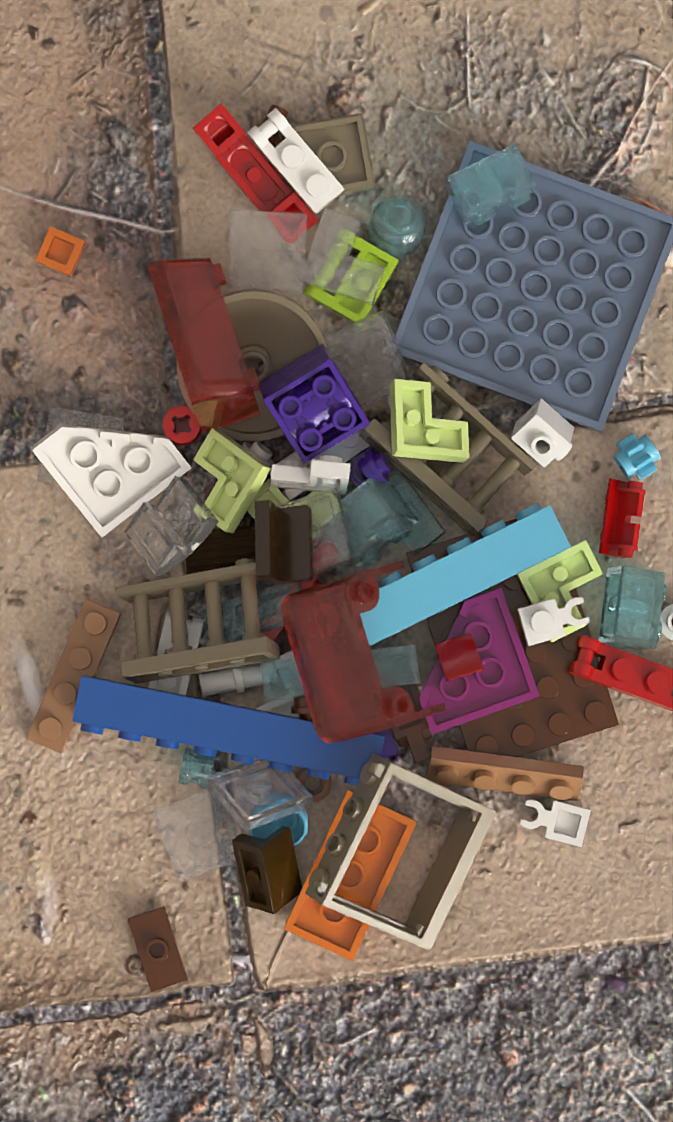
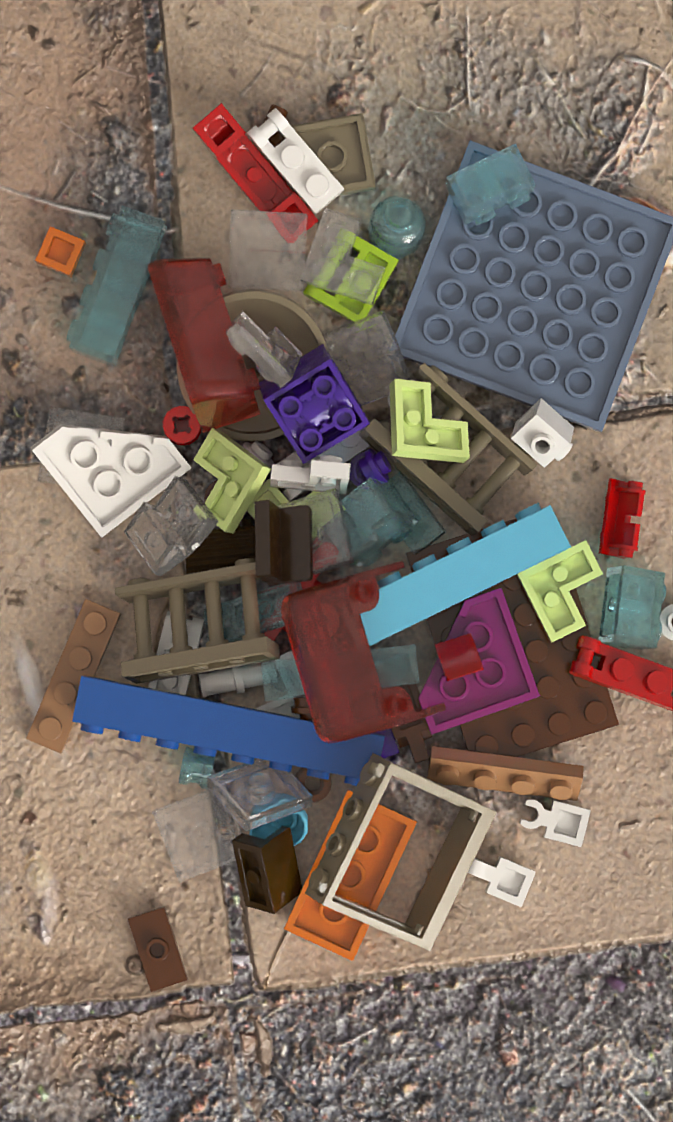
white plate [517,597,590,646] -> none
medium azure gear [613,433,661,481] -> none
none -> clear light blue brick [66,205,167,367]
none -> clear plate [226,311,302,388]
none -> white plate [468,856,536,907]

